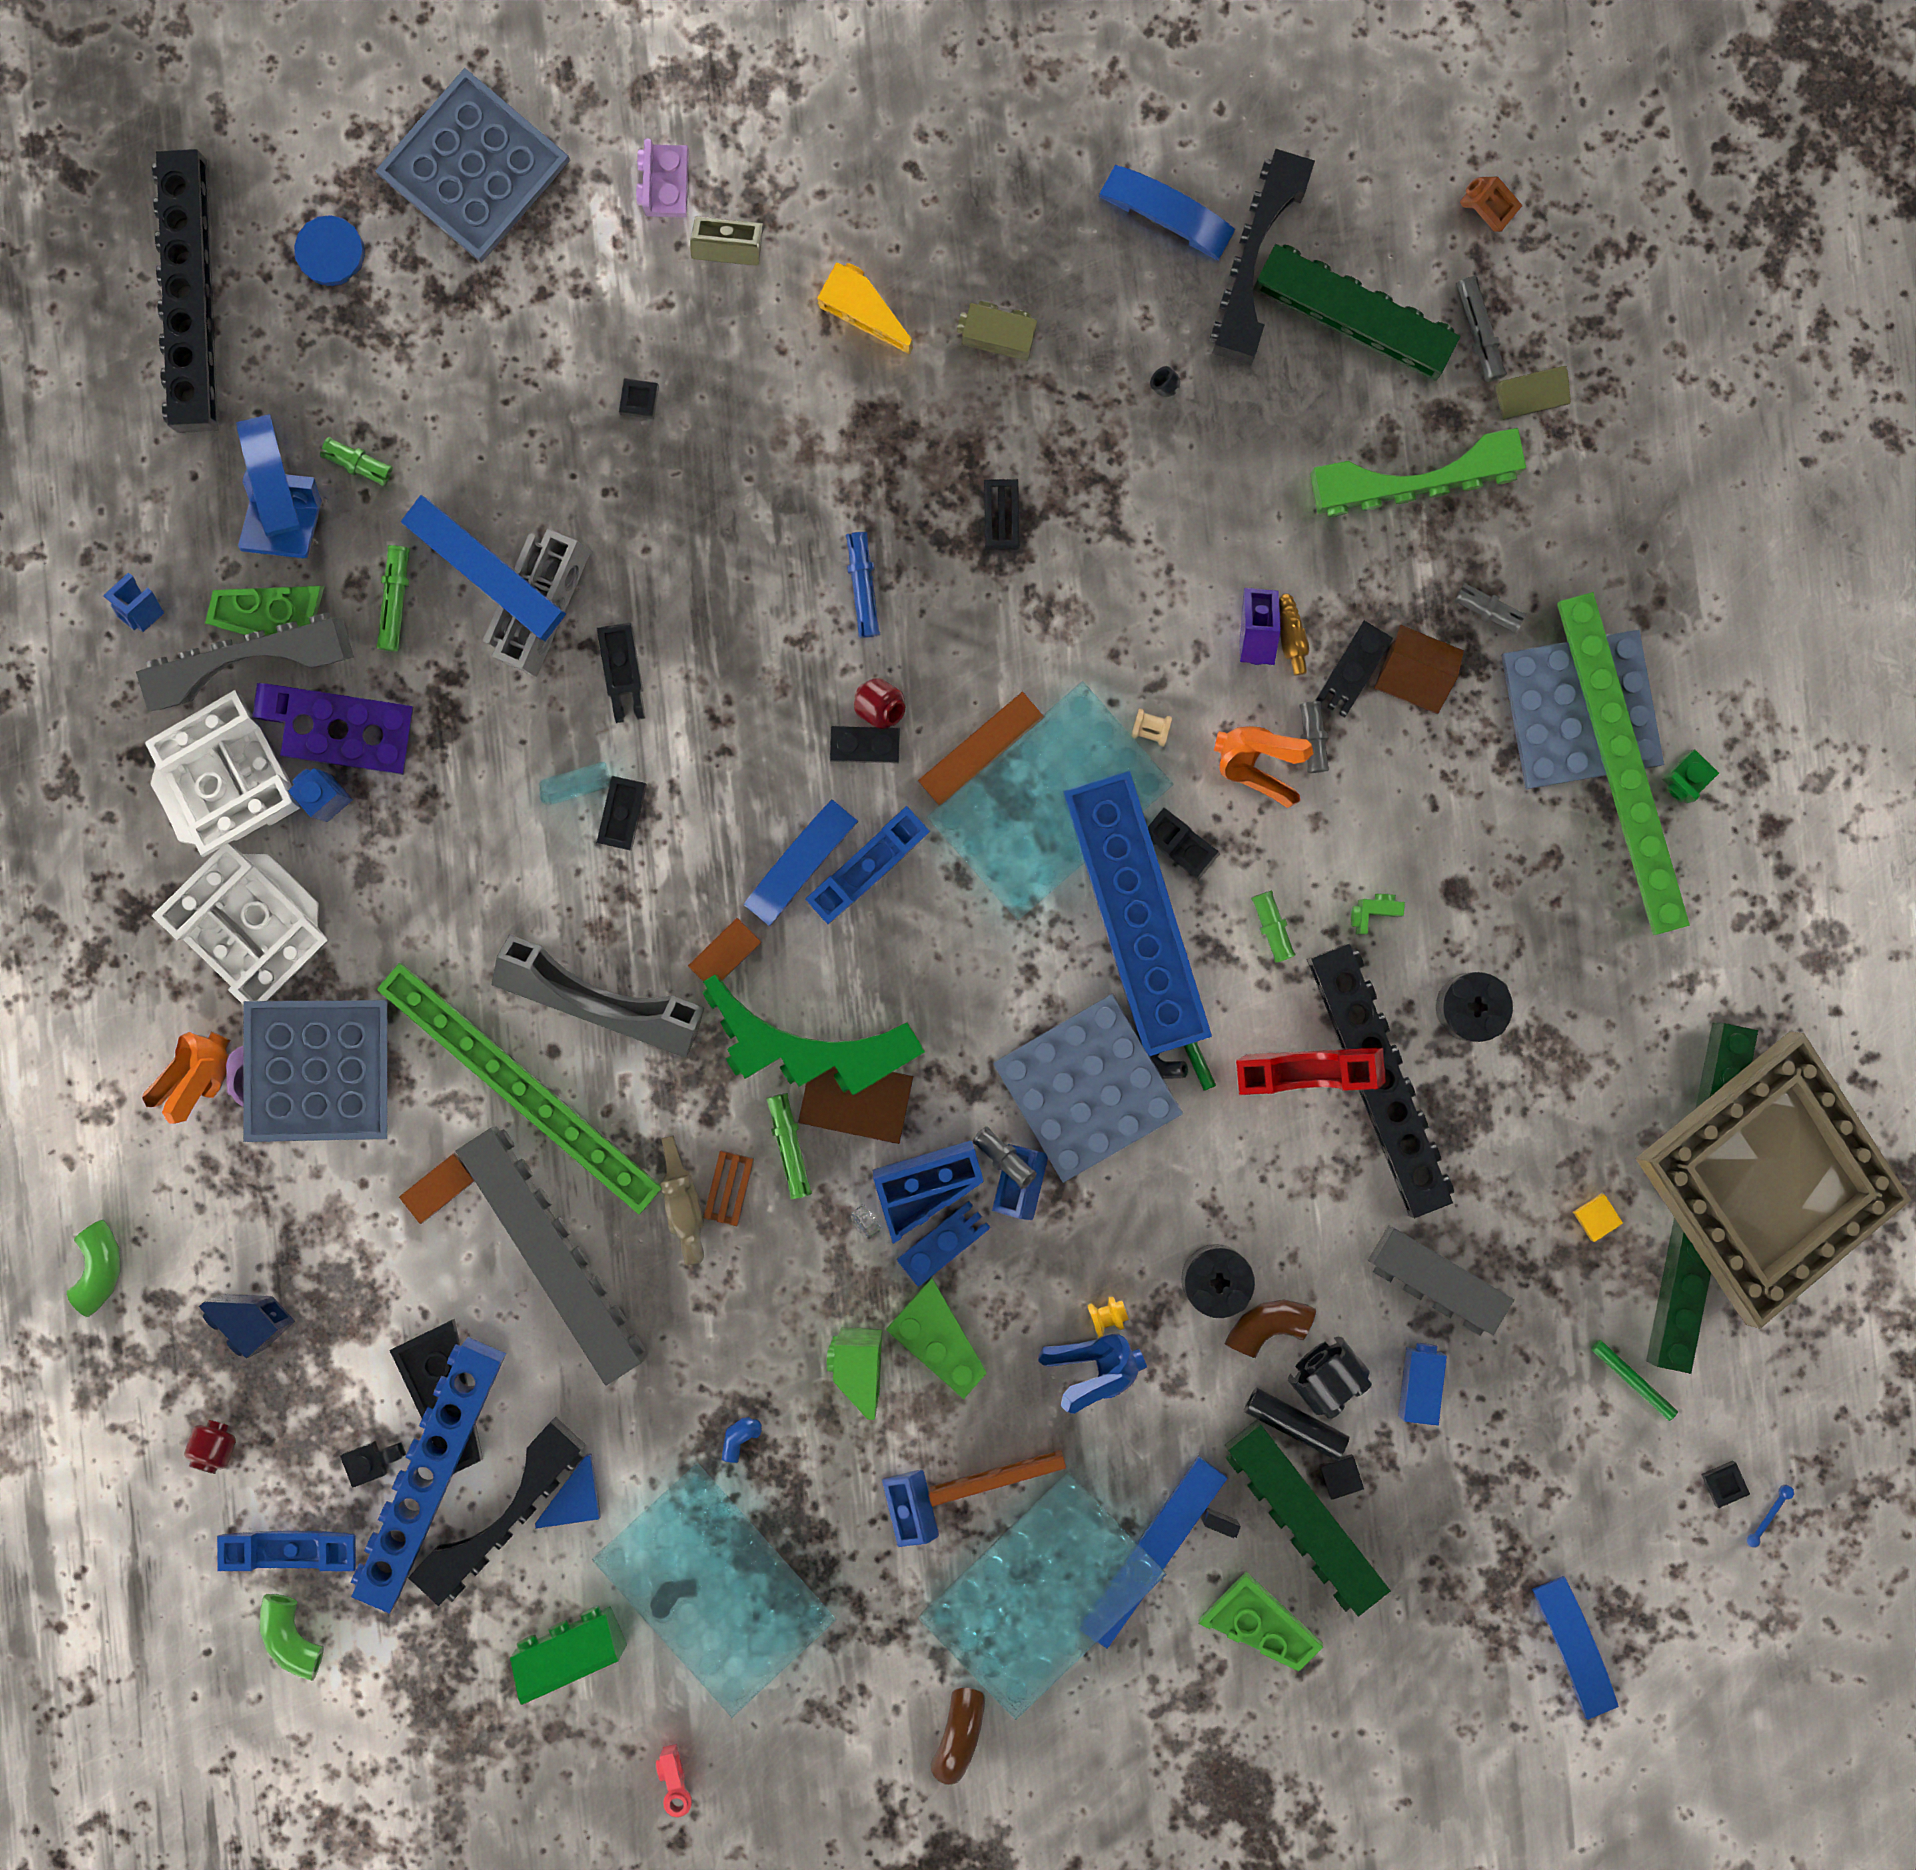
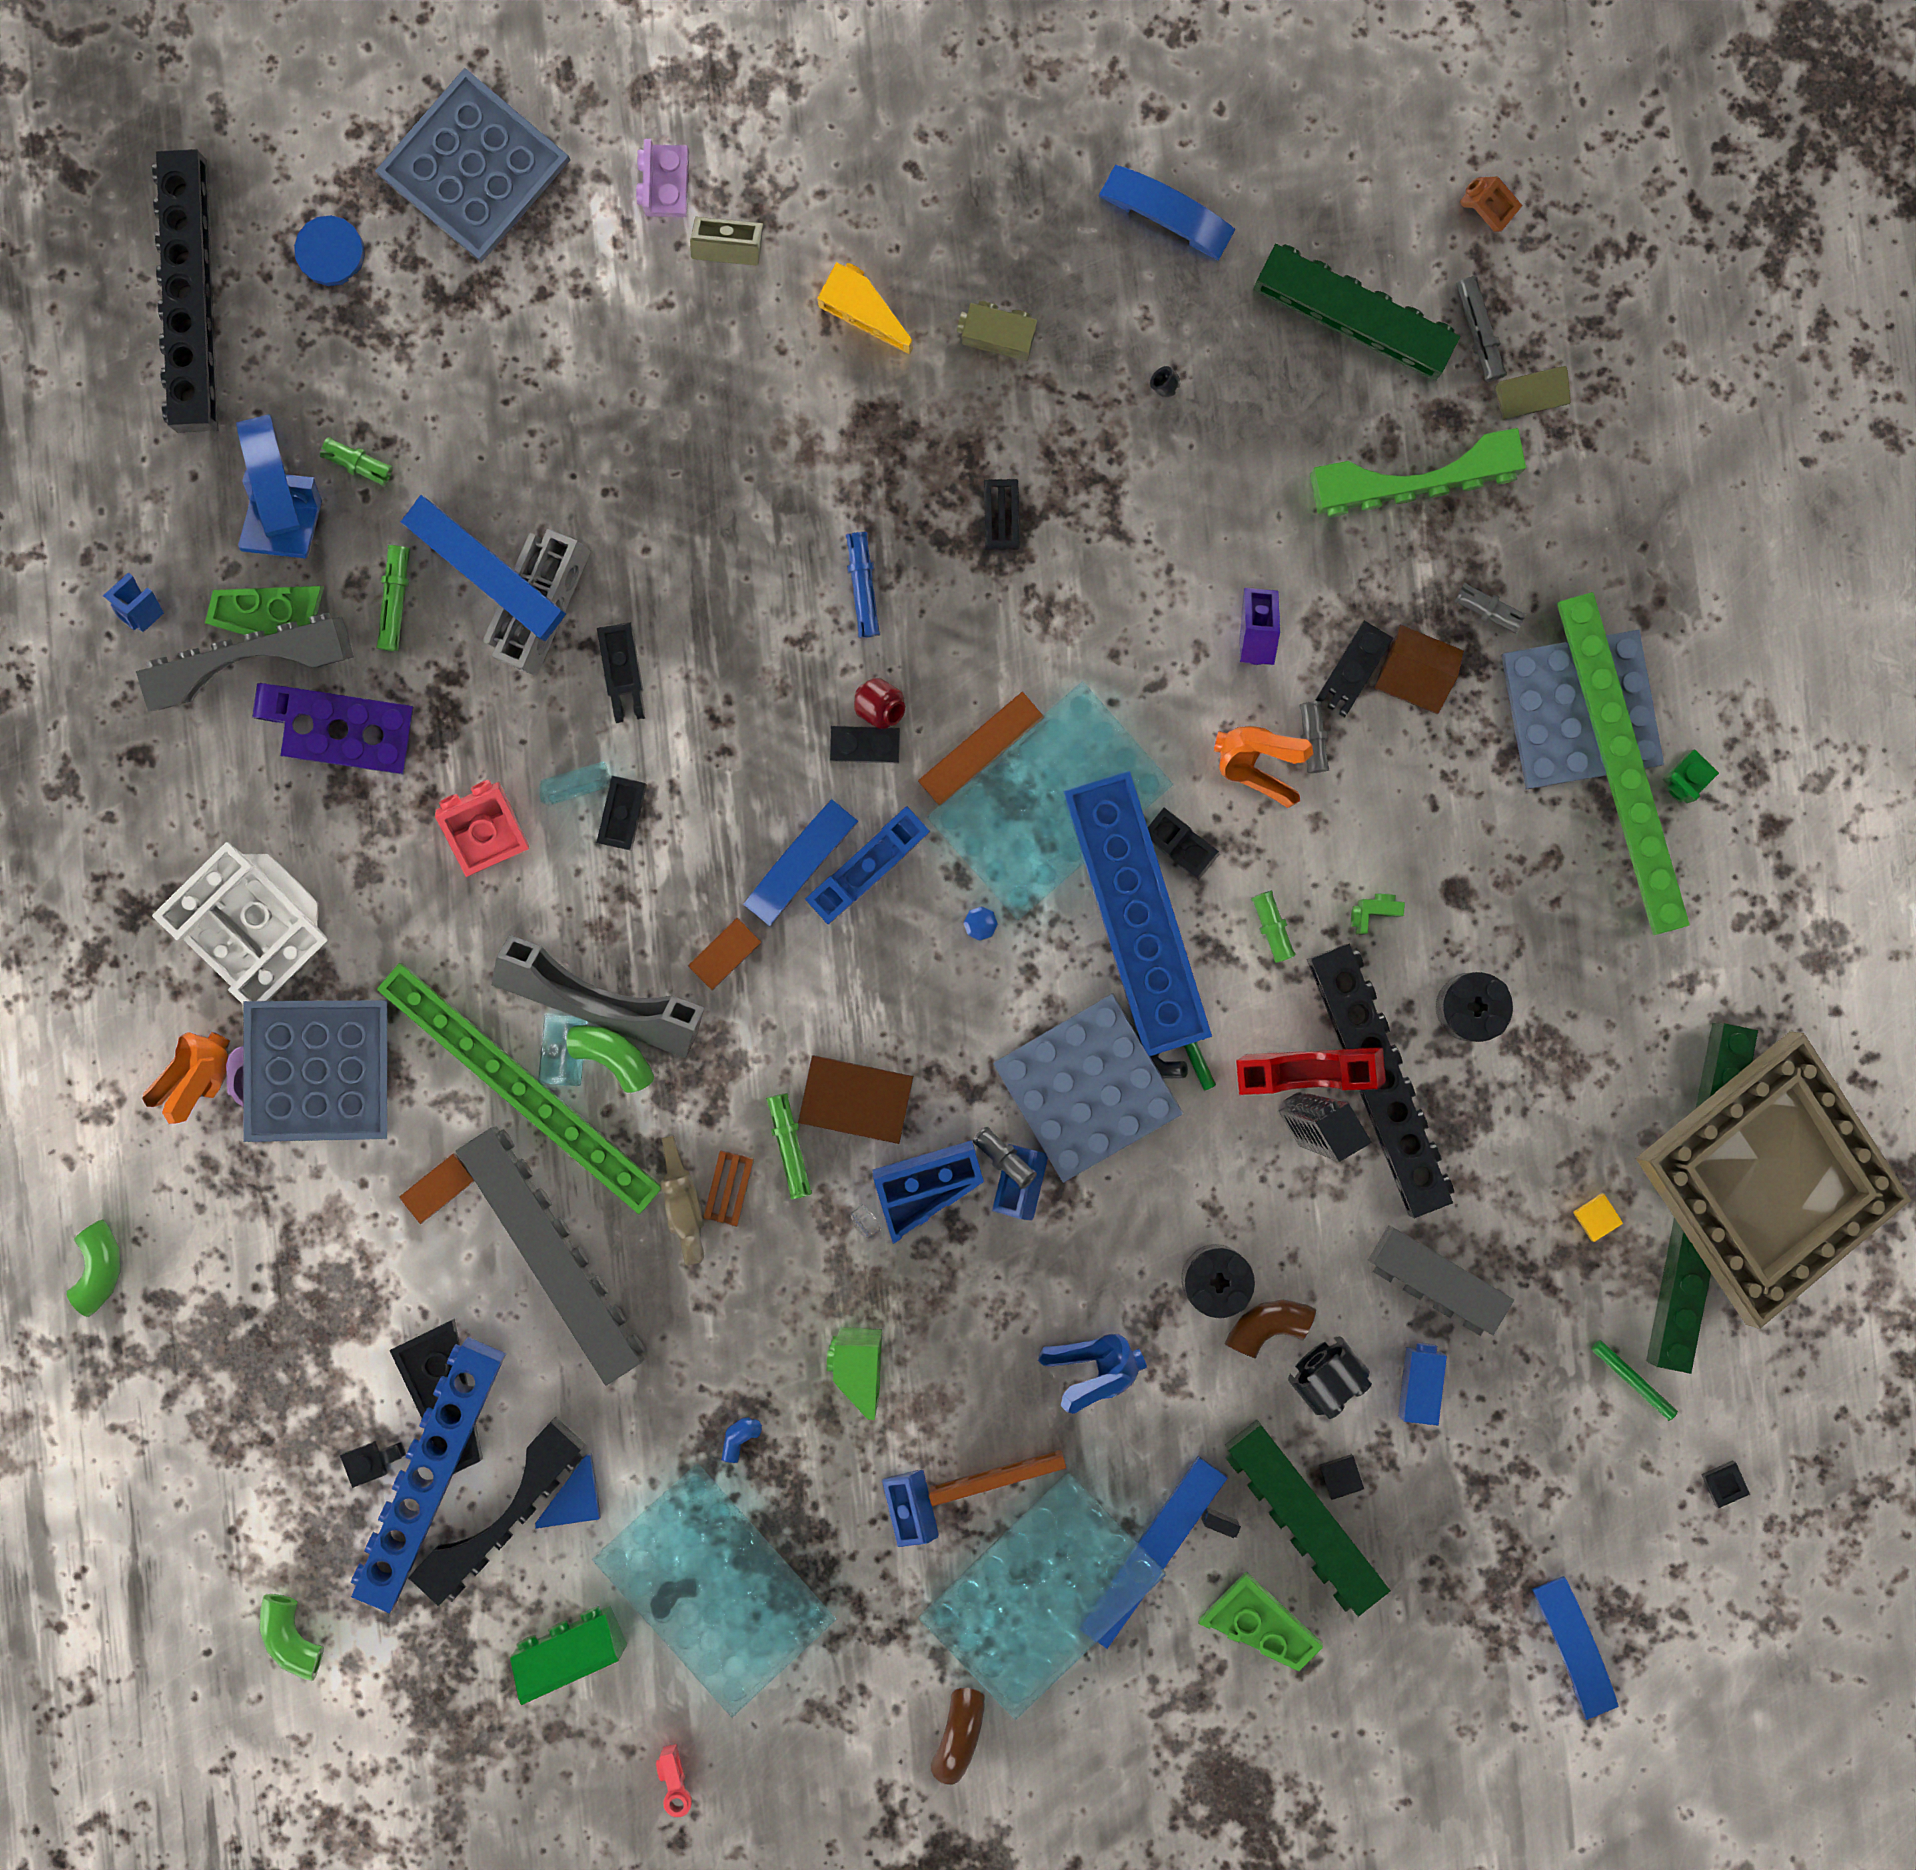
white slope [145,690,300,857] -> none
dark red head [184,1420,236,1474] -> none
dark blue slope [199,1294,295,1359] -> none
blue slope [217,1531,356,1571] -> none
blue brick [288,768,353,822] -> none
black tile [619,378,659,419] -> none
green arch [702,975,925,1095] -> none
bright green wing [886,1277,987,1399] -> none
blue hinge [897,1201,991,1287] -> none
yellow wheel [1087,1296,1129,1338] -> none
tan bush [1131,708,1172,747] -> none
black arch [1209,149,1315,365] -> none
black piece [1244,1387,1350,1461] -> none
pearl gold piece [1279,593,1310,676] -> none
blue hinge [1746,1485,1794,1548] -> none
none -> coral plate [435,780,529,877]
none -> clear light blue slope [538,1014,587,1086]
none -> bright green cylinder [566,1025,654,1093]
none -> blue tile [963,906,998,941]
none -> black brick [1279,1091,1372,1162]

